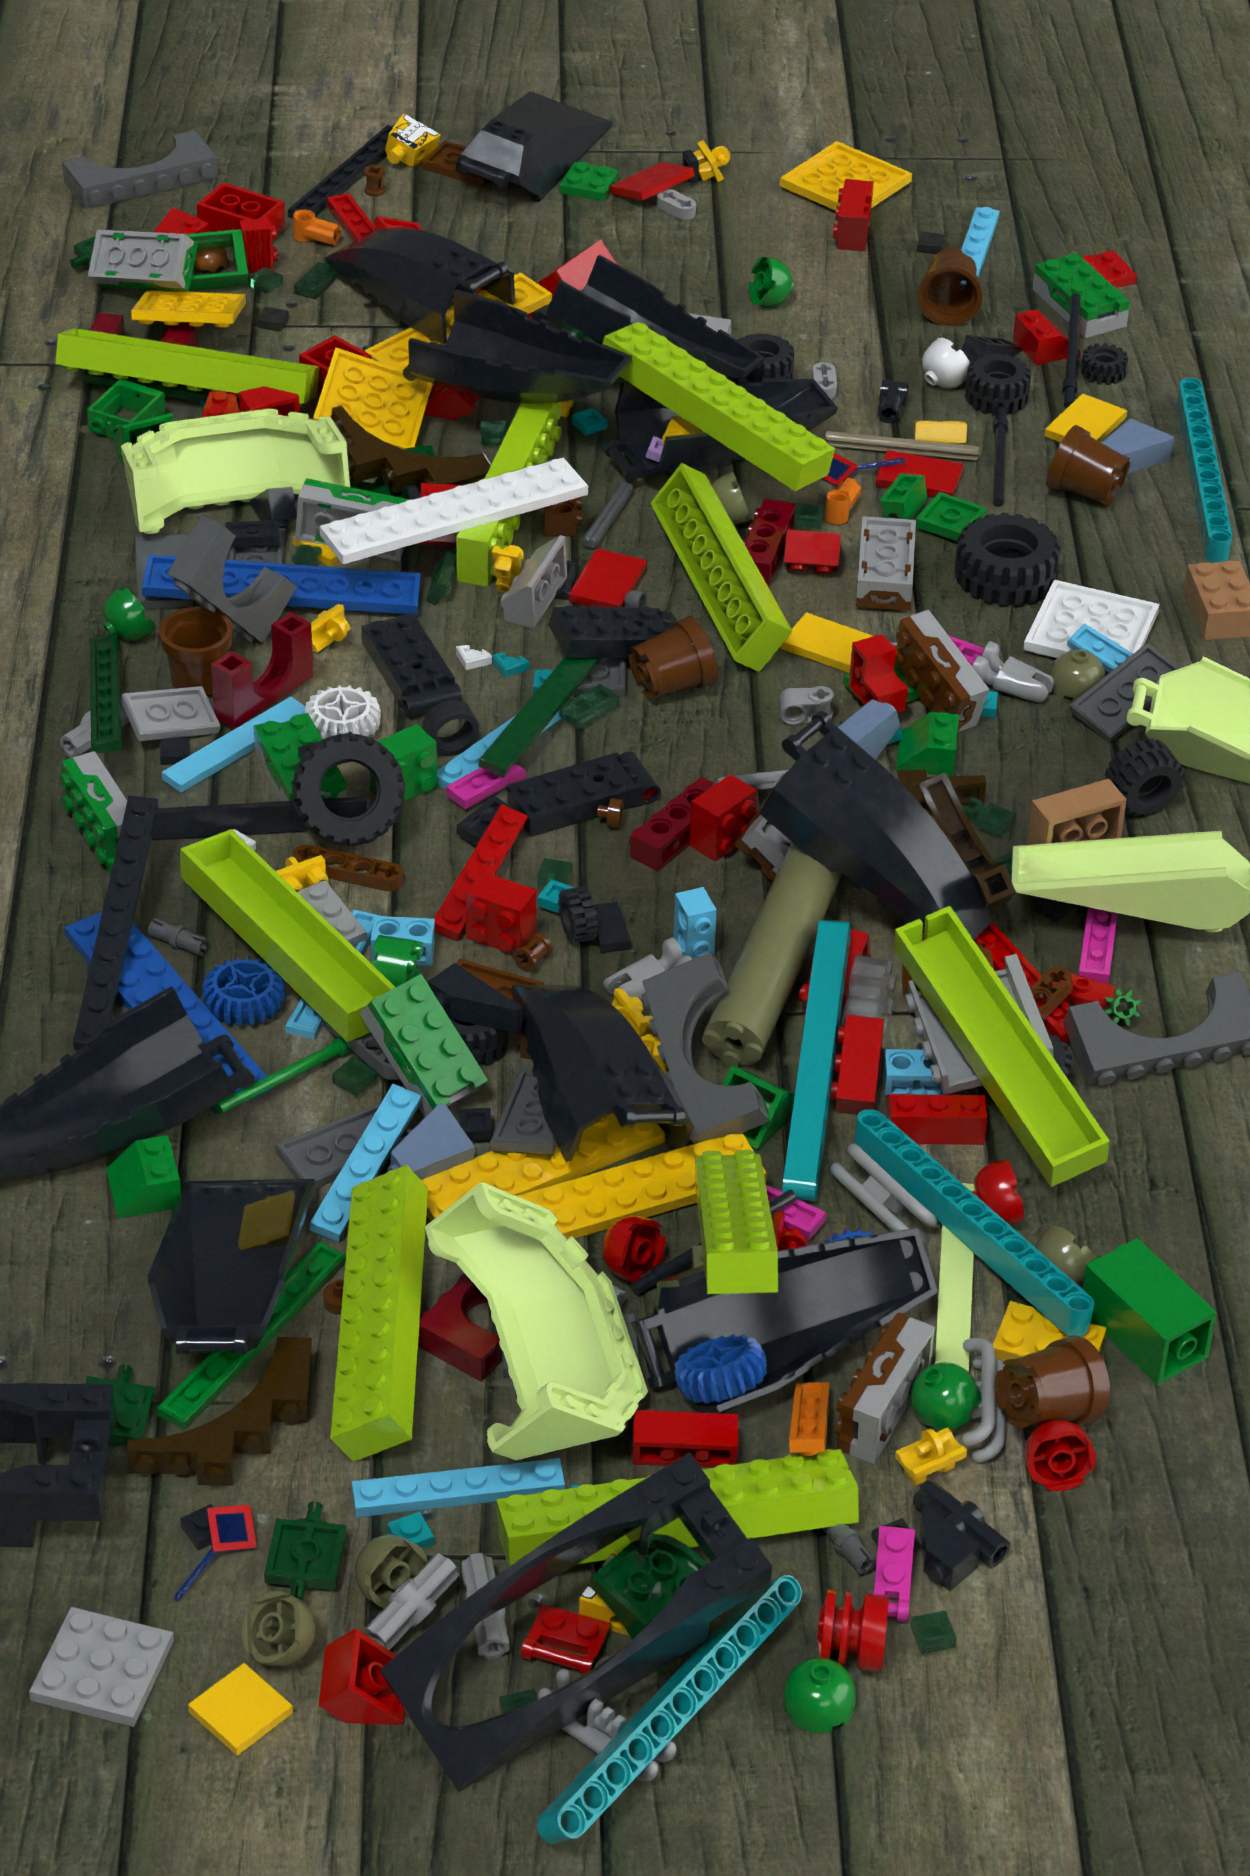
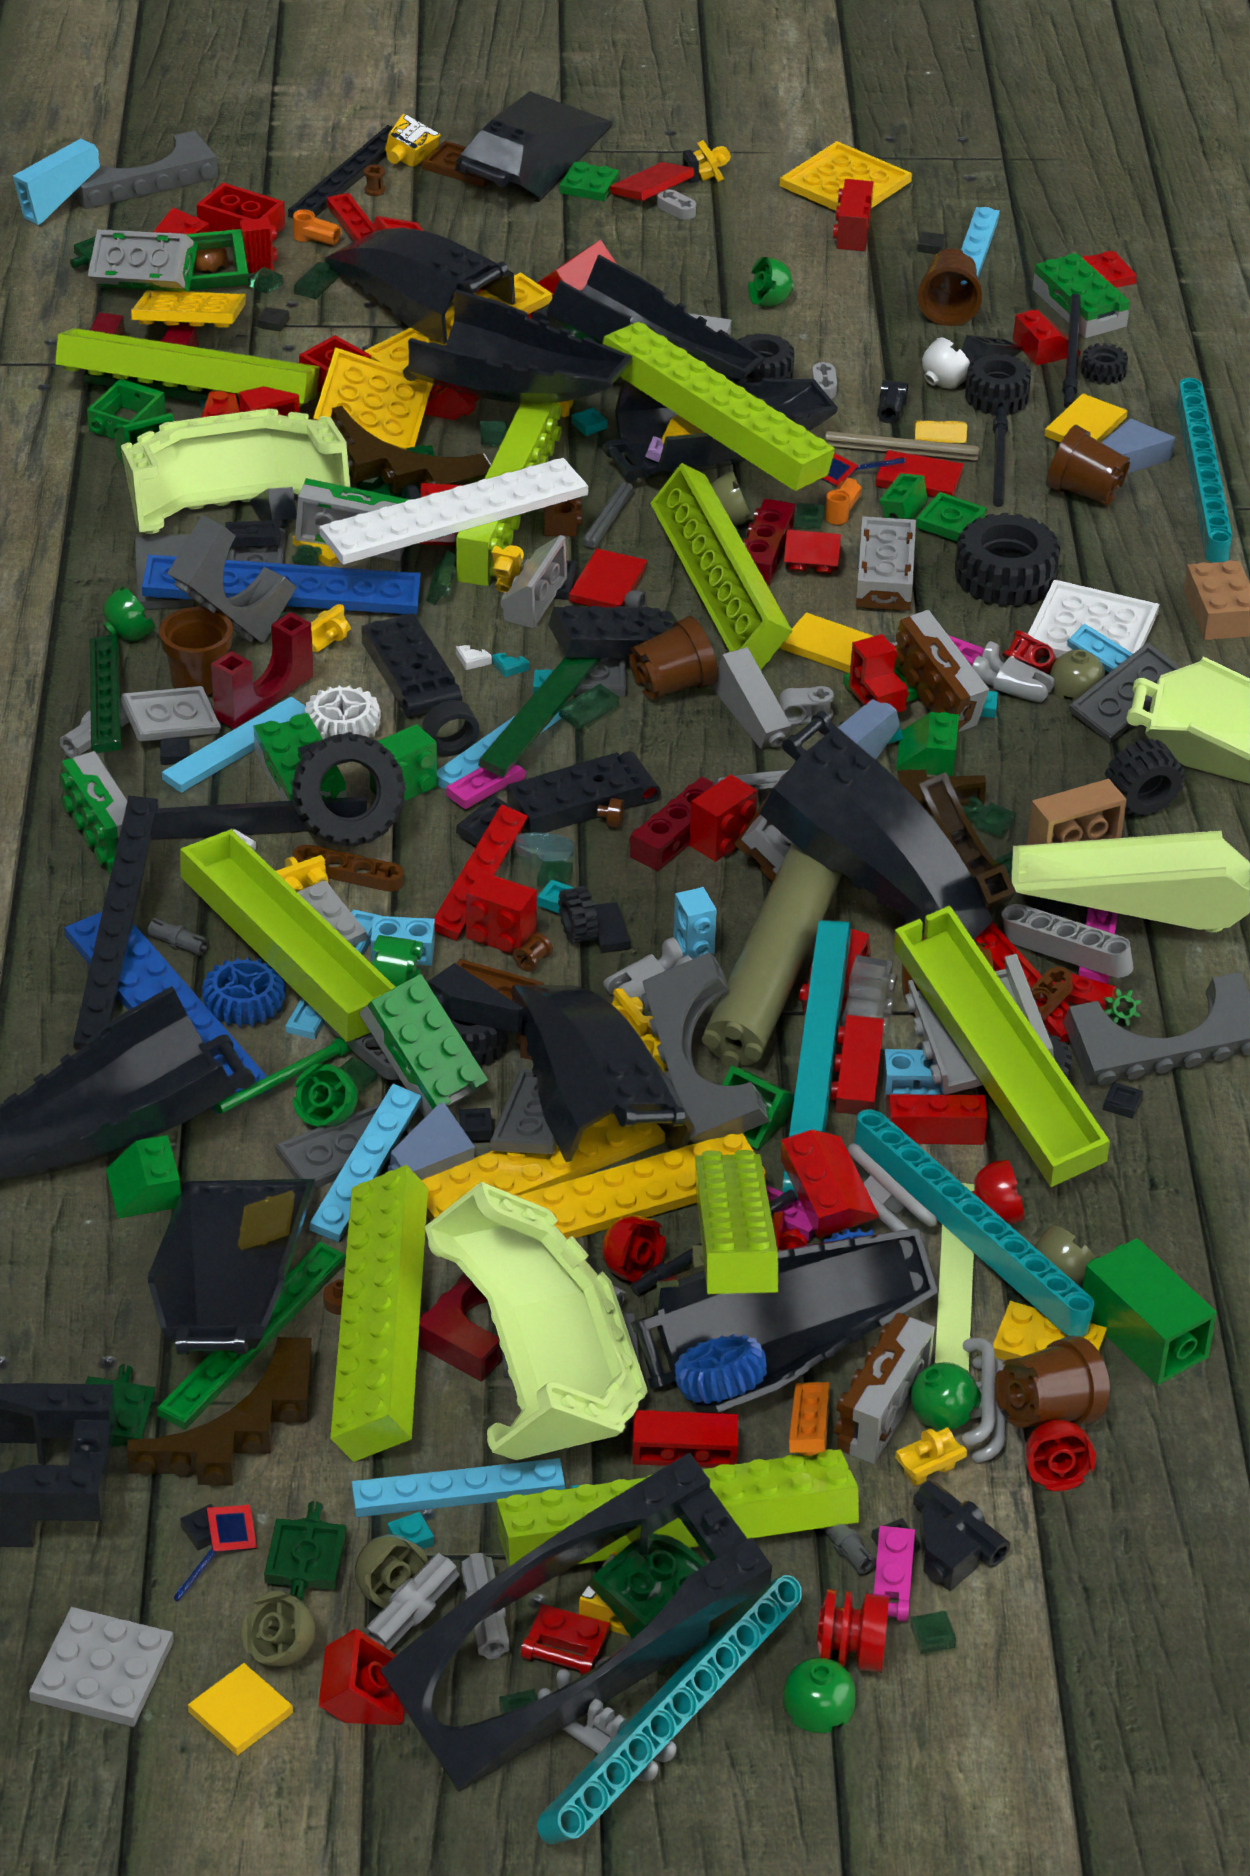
none -> medium azure slope [13,139,100,225]
none -> green cylinder [293,1063,358,1127]
none -> clear light blue tile [515,832,575,861]
none -> light grey slope [713,647,791,749]
none -> red slope [781,1129,879,1238]
none -> light grey beam [1001,904,1134,978]
none -> red piece [1002,630,1057,675]
none -> black tile [1103,1082,1143,1119]

